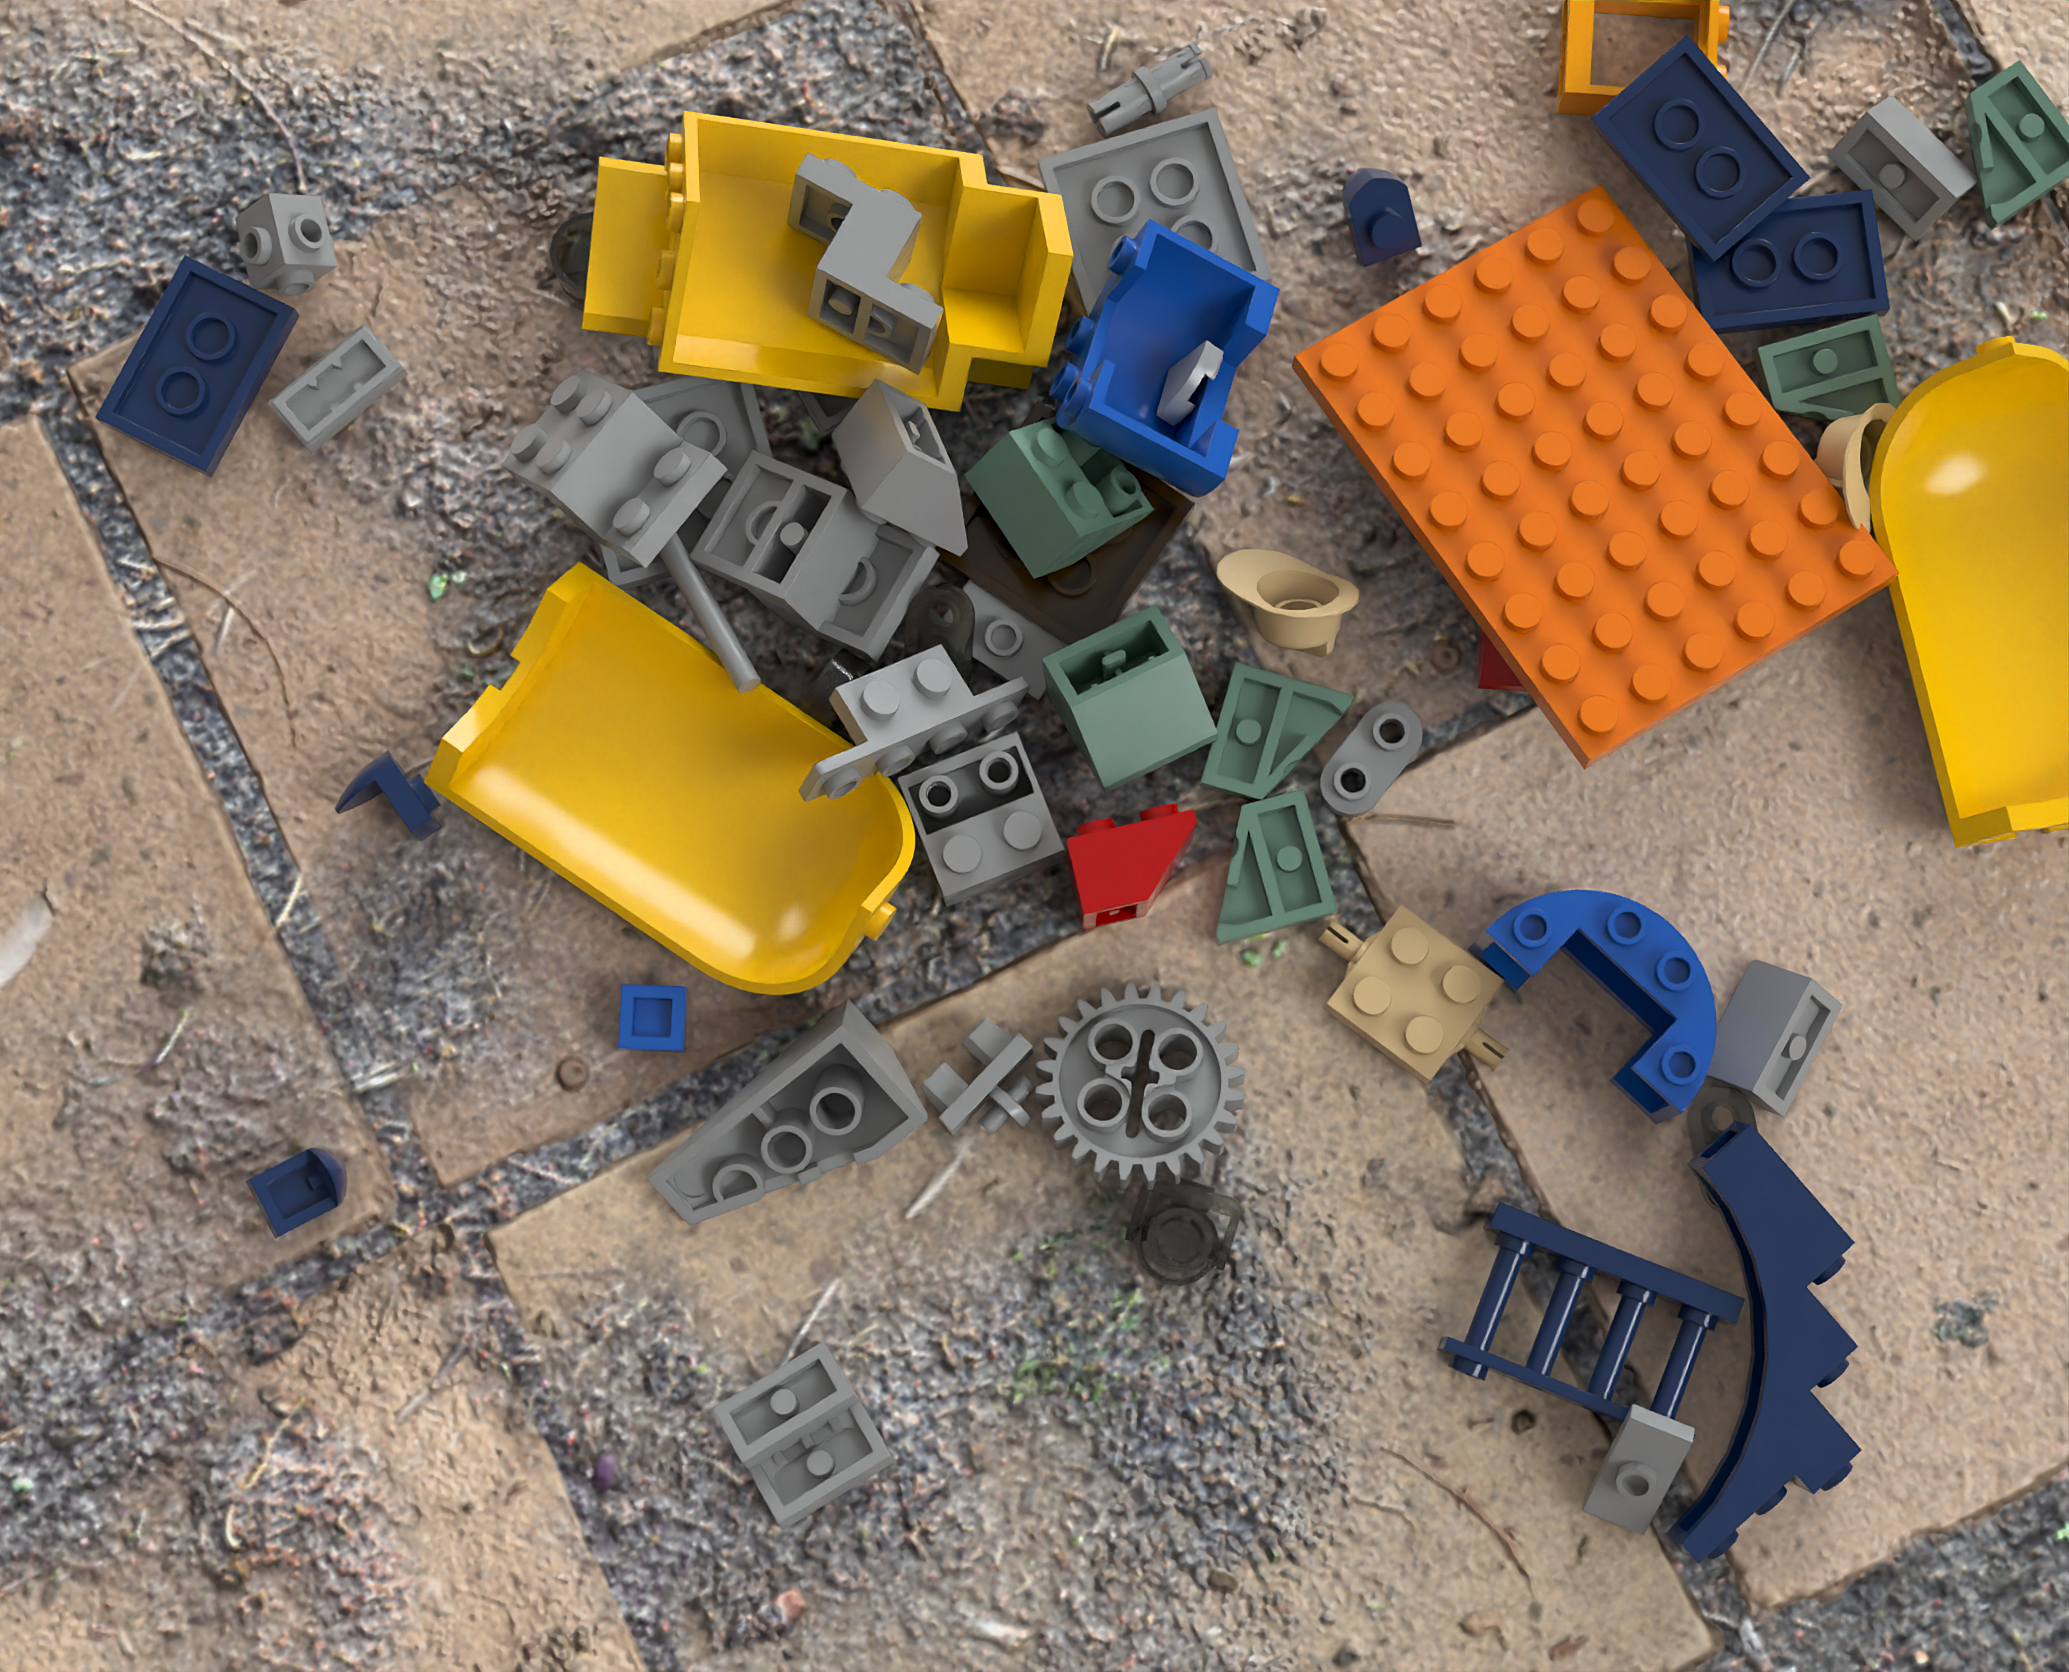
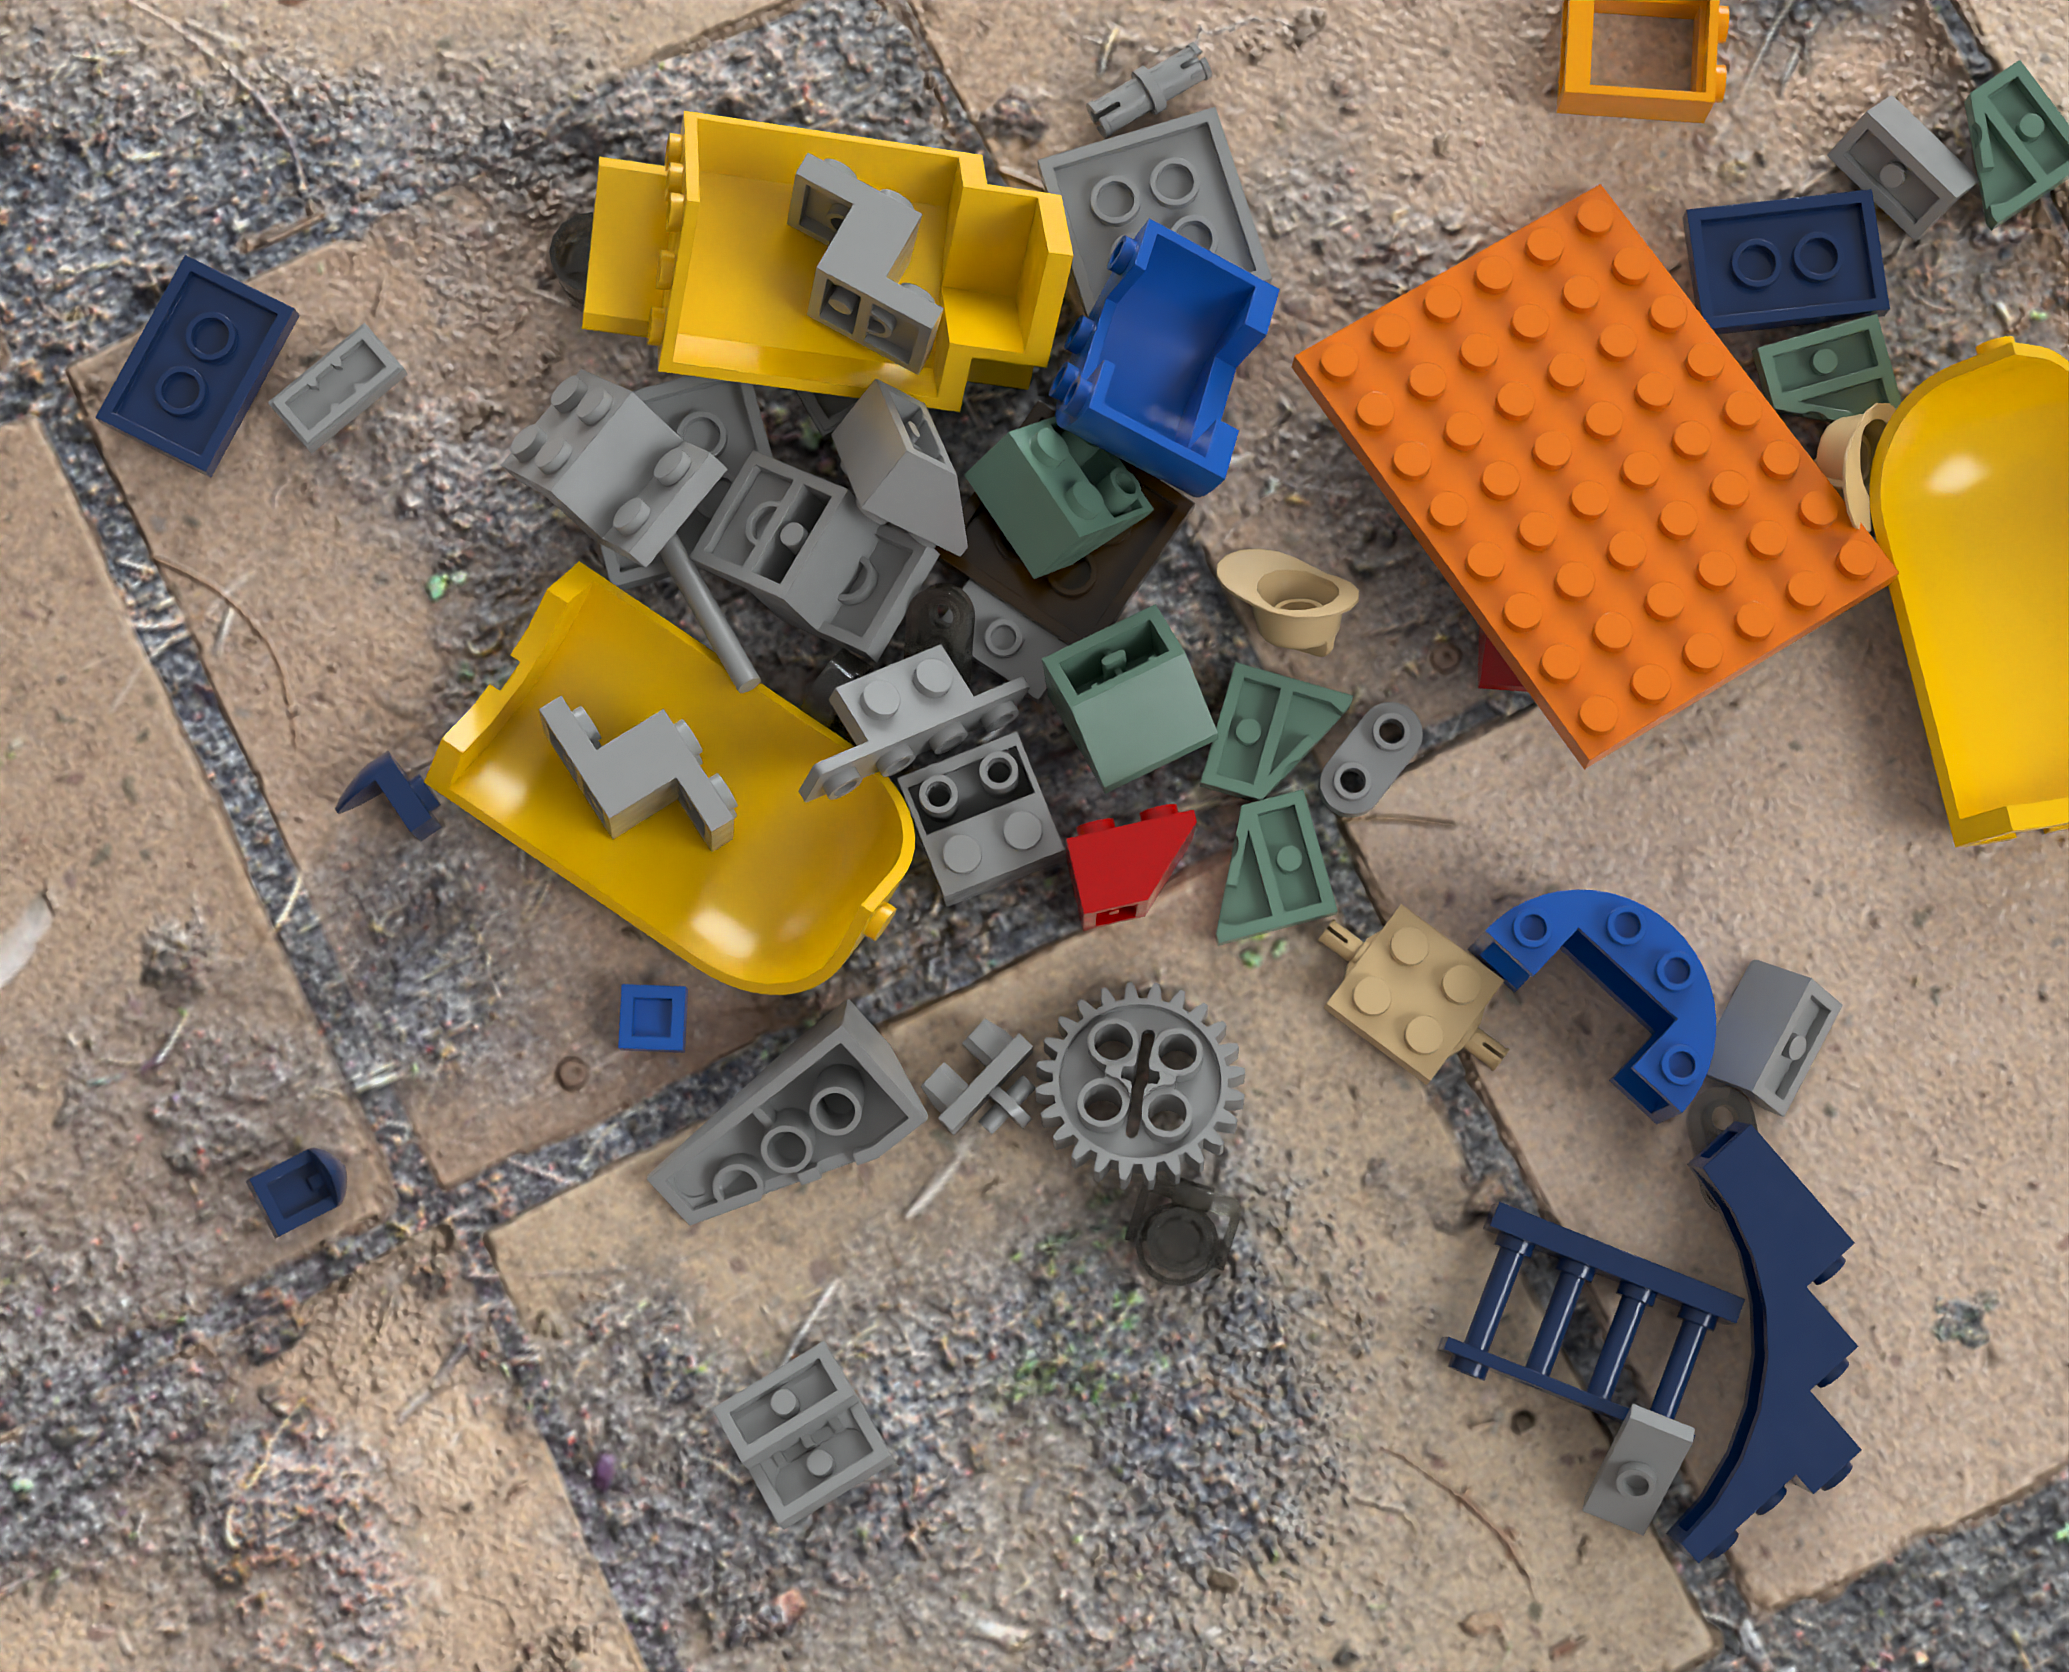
light grey brick [235,193,337,296] -> none
light grey tile [1156,340,1224,426] -> none
dark blue plate [1340,168,1422,267] -> none
dark blue plate [1588,34,1810,264] -> none
none -> light grey bracket [539,696,738,852]

